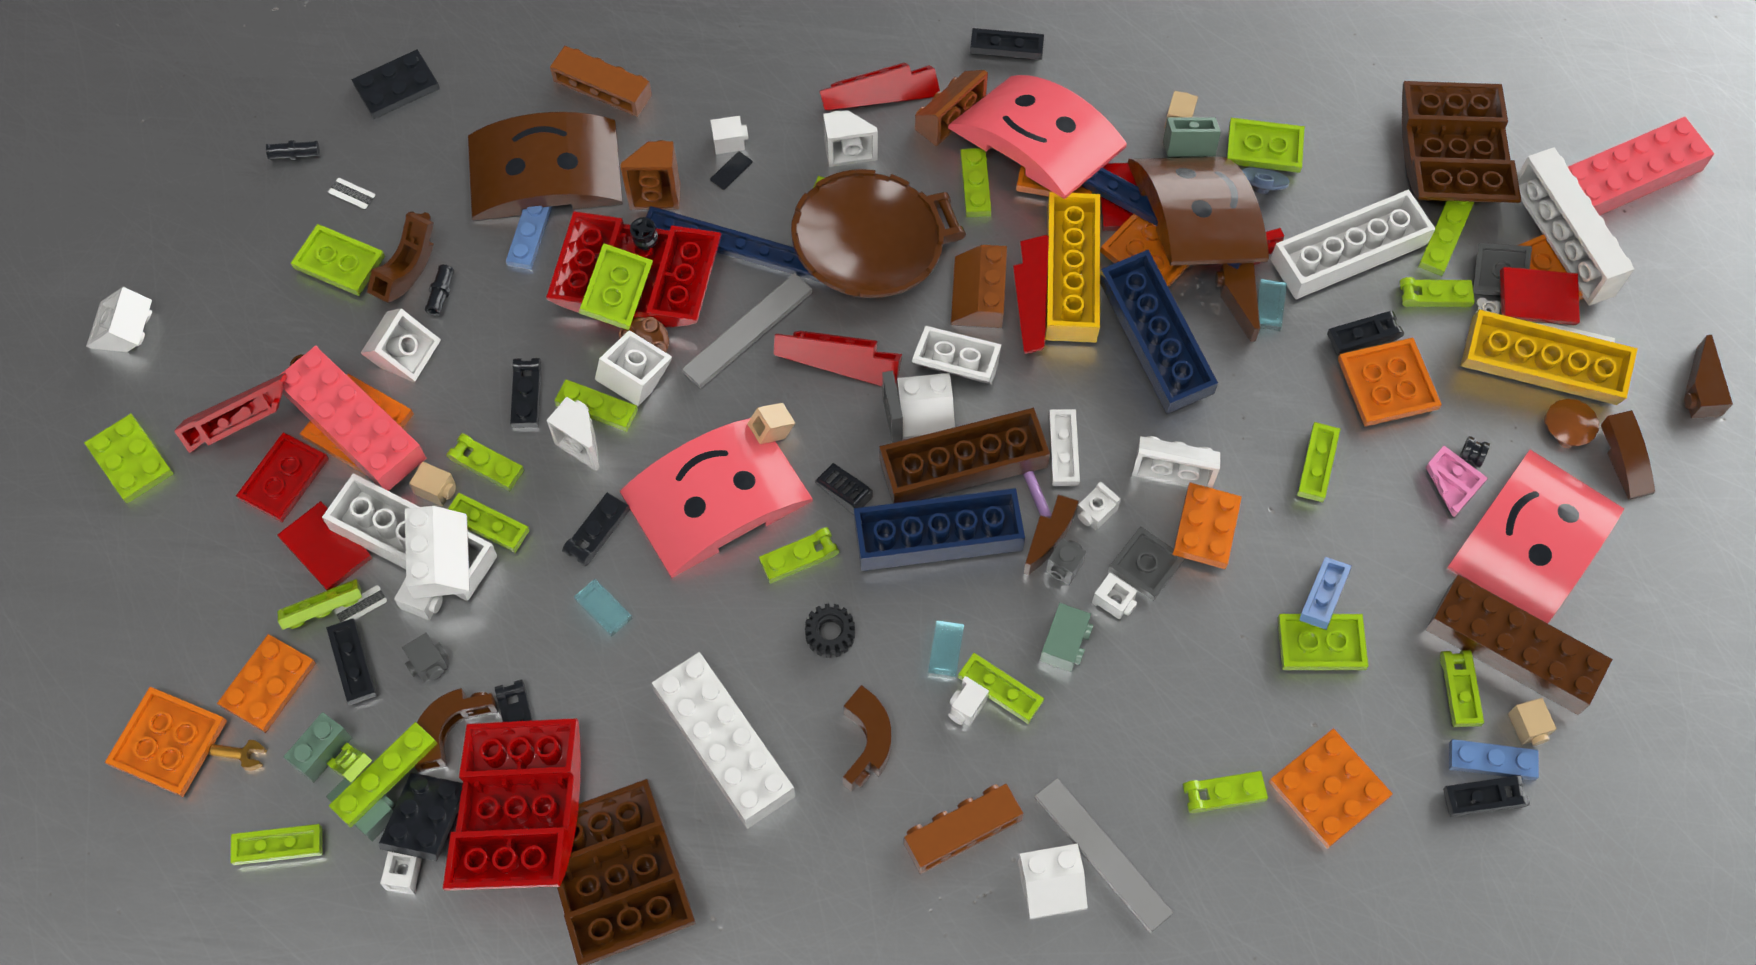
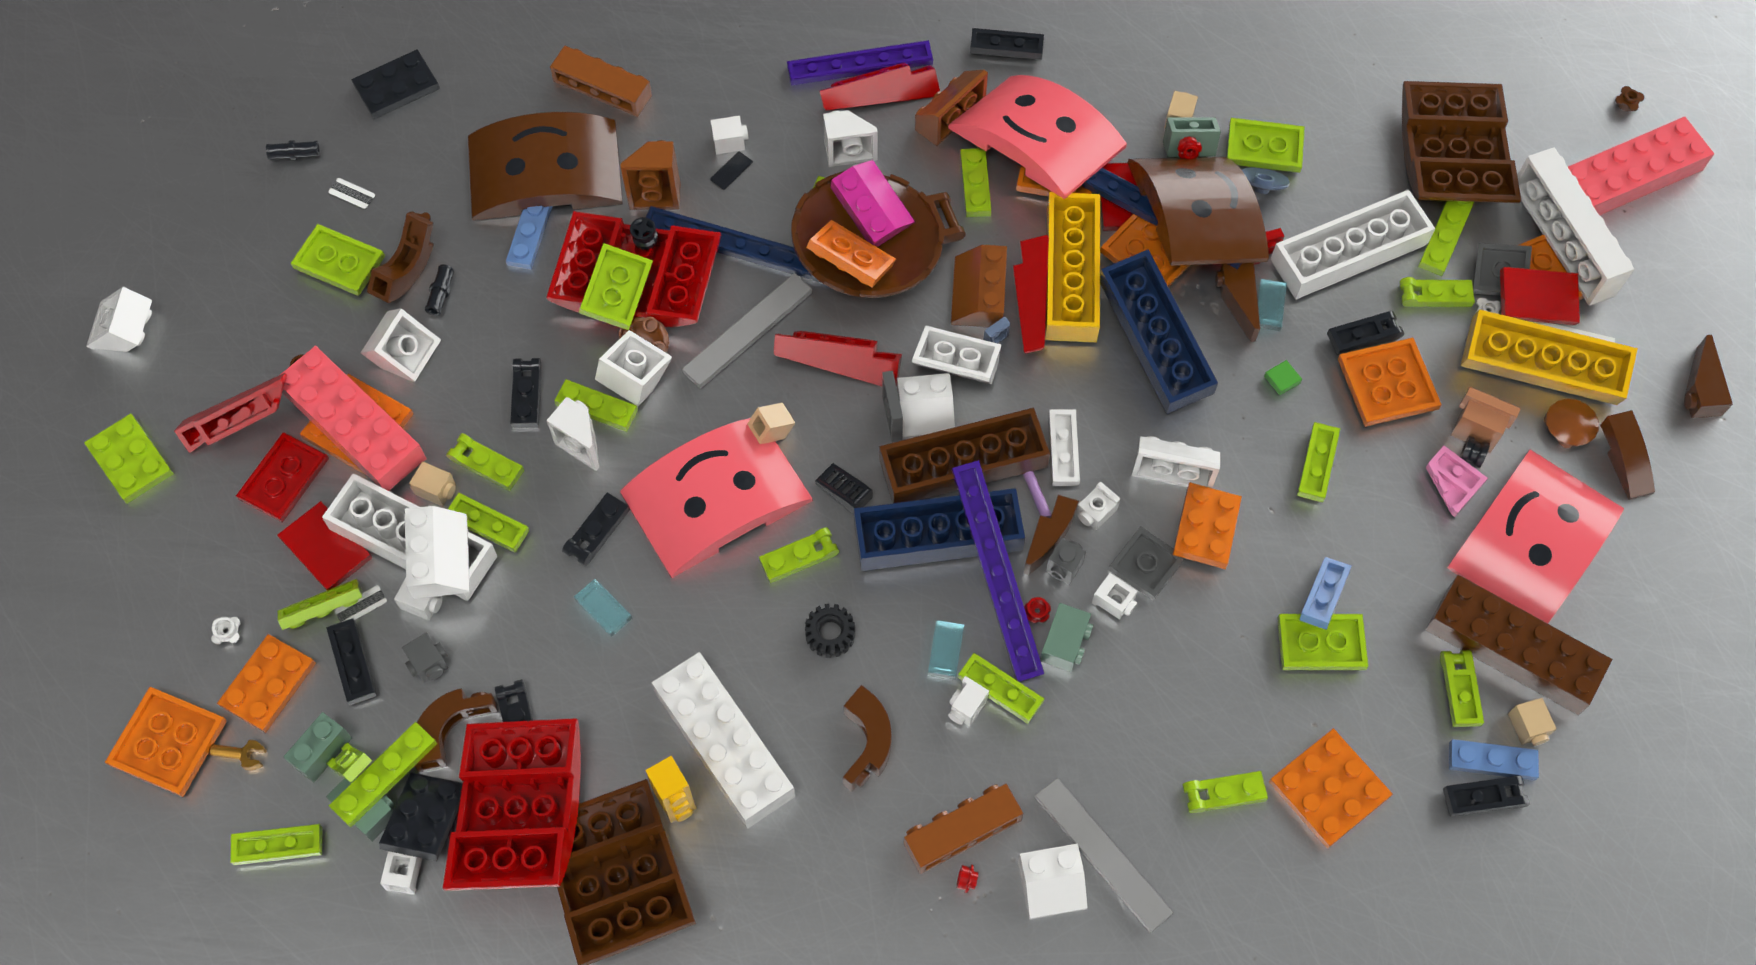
none -> white plate [211,617,241,645]
none -> yellow brick [645,755,696,823]
none -> dark purple tile [787,40,933,86]
none -> orange plate [806,220,896,287]
none -> dark pink slope [831,160,915,247]
none -> dark purple plate [952,460,1044,682]
none -> red plate [956,864,978,893]
none -> sand blue tile [983,316,1010,344]
none -> red plate [1024,597,1051,623]
none -> red plate [1177,136,1202,159]
none -> bright green tile [1264,360,1302,395]
none -> nougat plate [1451,387,1521,453]
none -> reddish brown plate [1615,86,1645,112]

